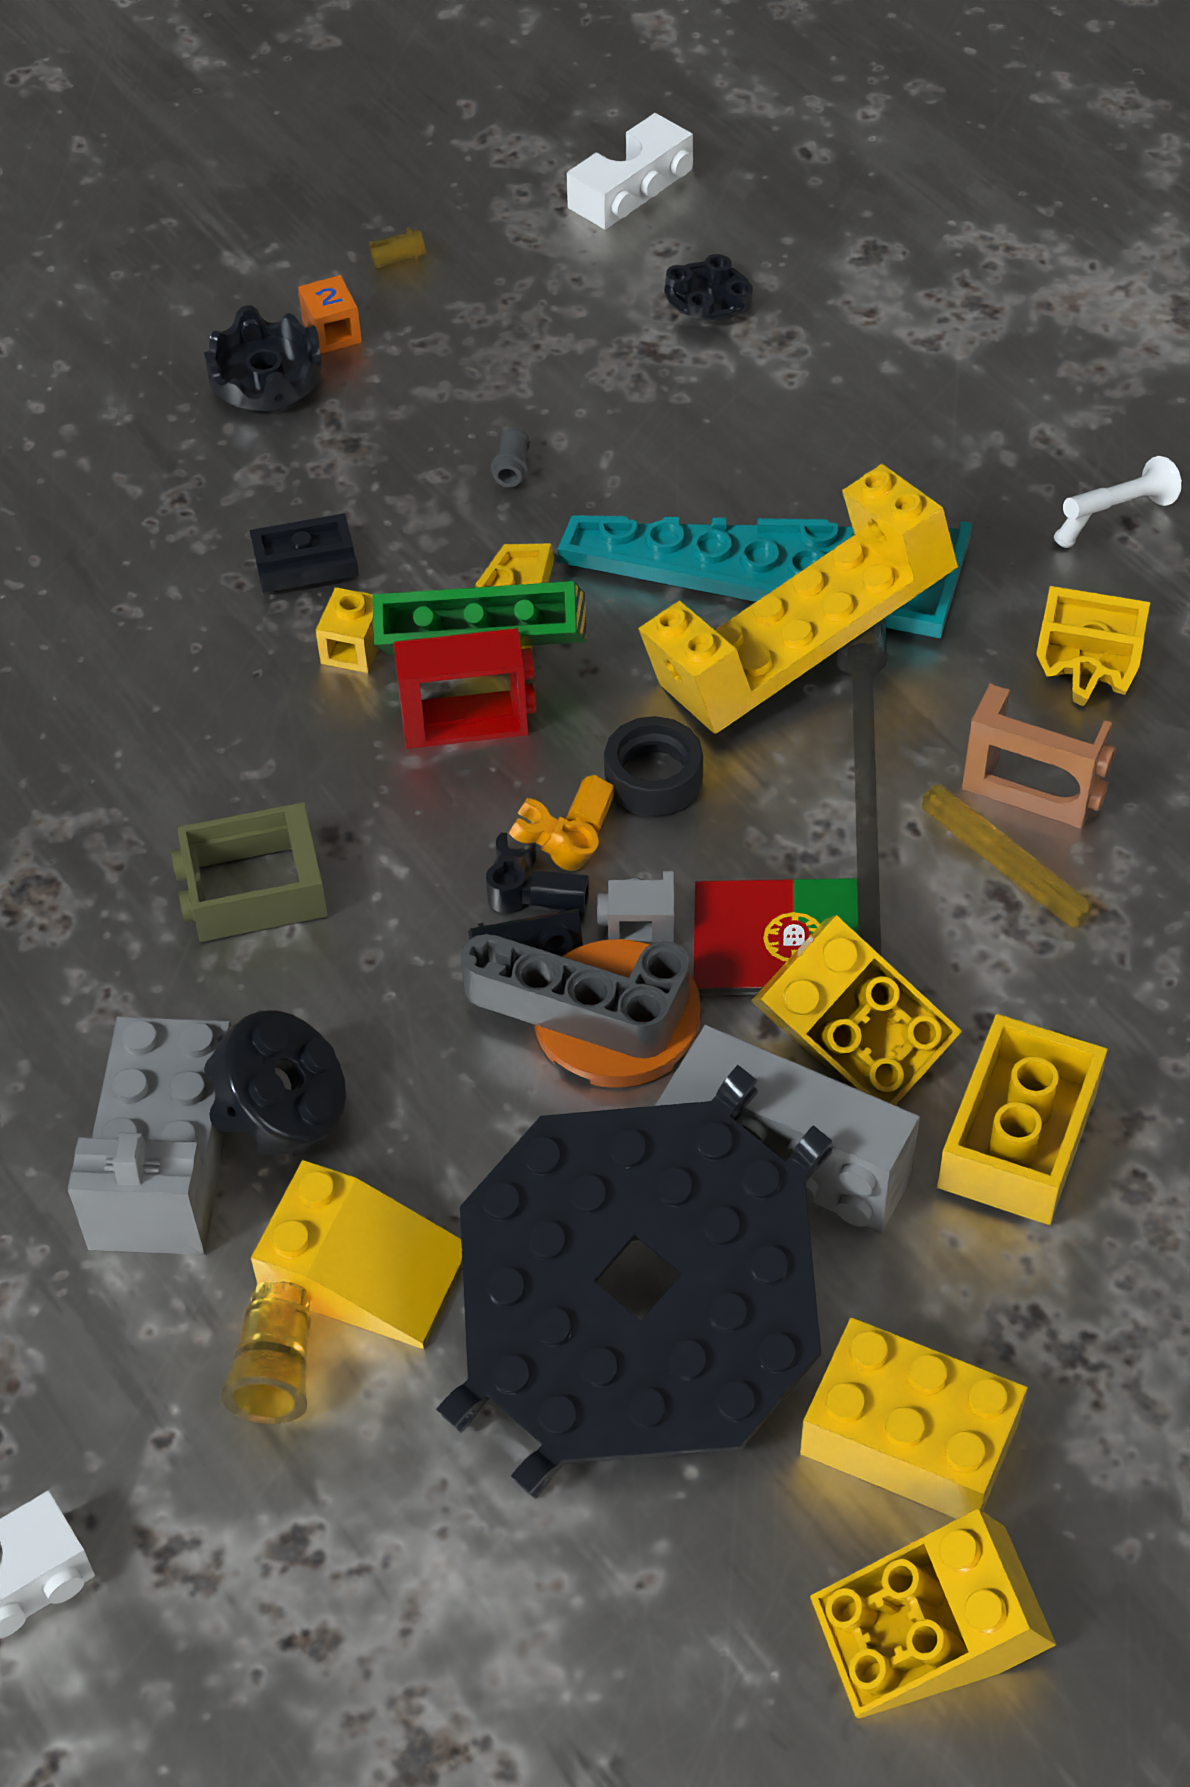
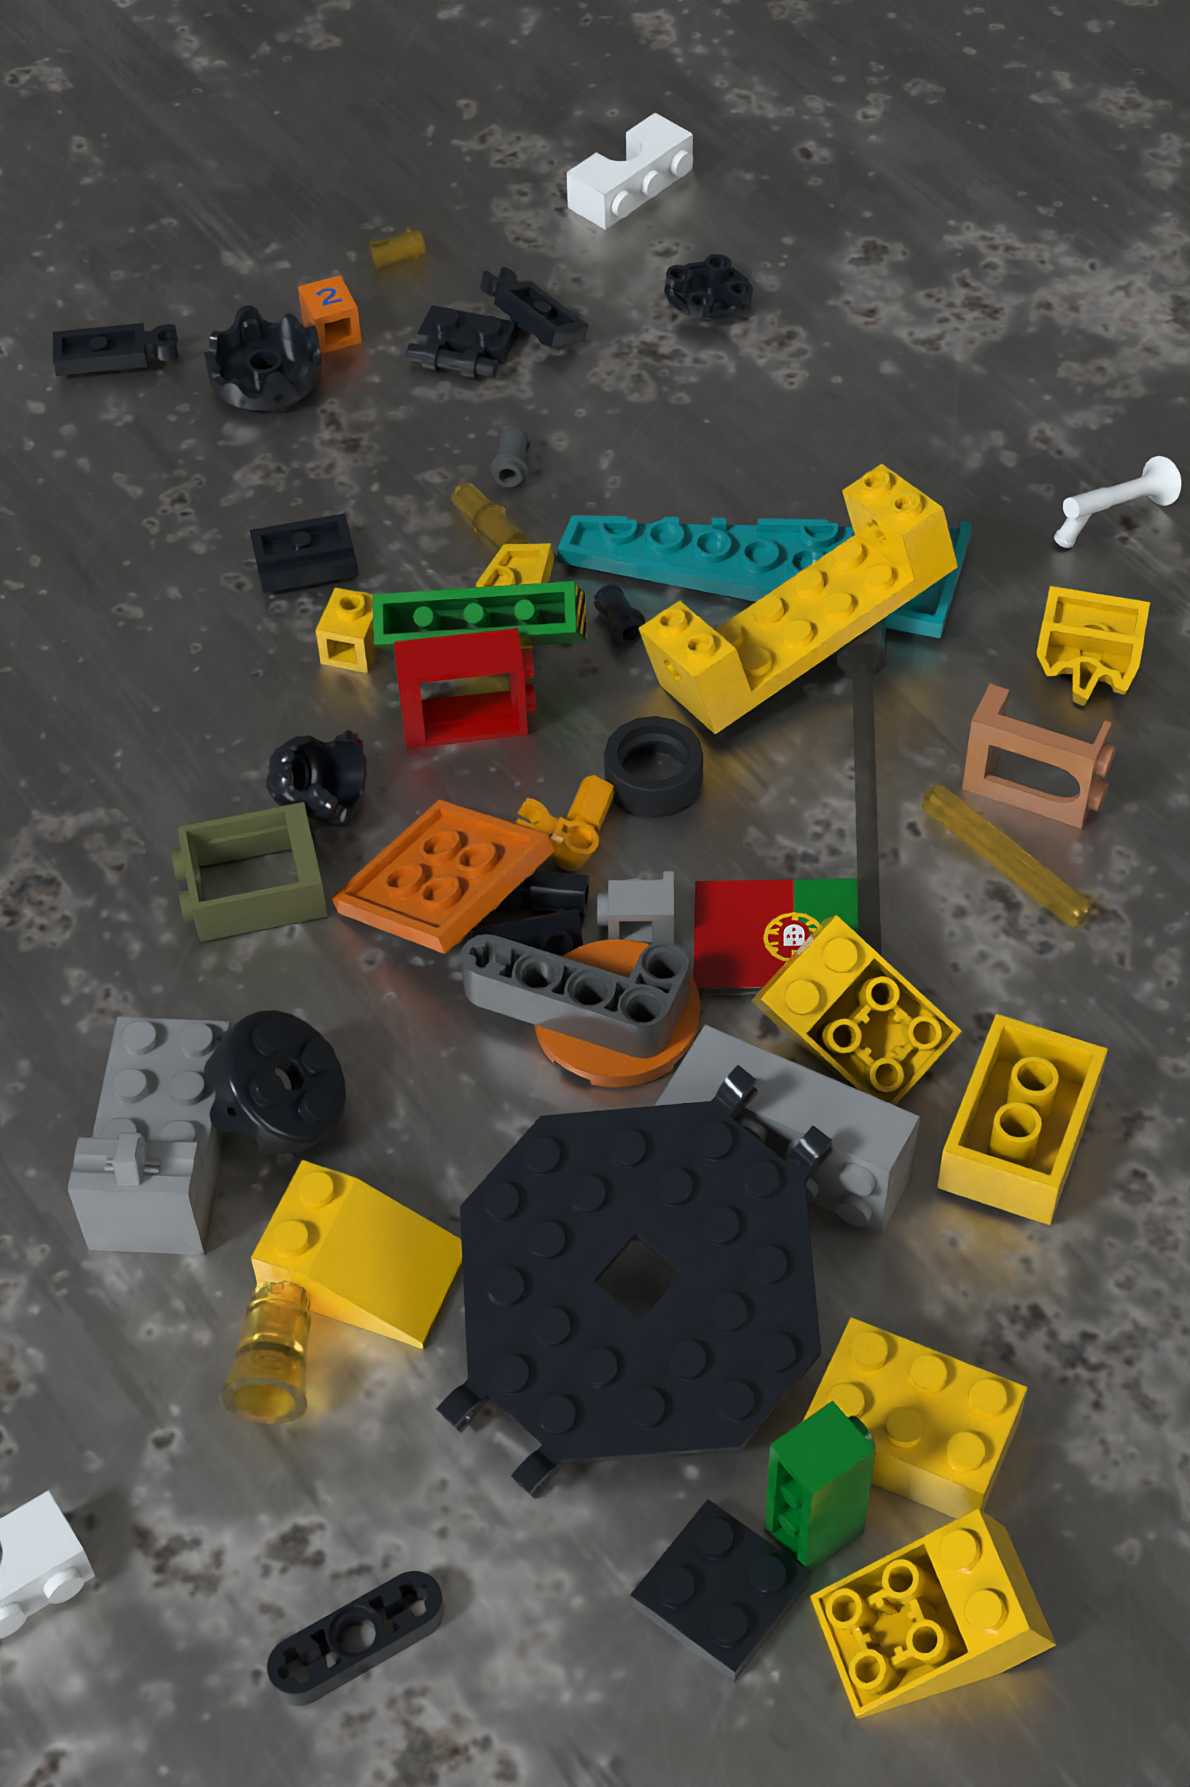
none -> black plate [53,323,179,376]
none -> black hair [266,730,367,827]
none -> black beam [267,1571,444,1706]
none -> orange plate [331,799,555,954]
none -> black plate [406,305,518,379]
none -> clear yellow axle [450,483,527,550]
none -> black plate [480,267,588,349]
none -> black pin [593,584,646,645]
none -> black plate [630,1499,812,1682]
none -> green brick [764,1401,875,1572]

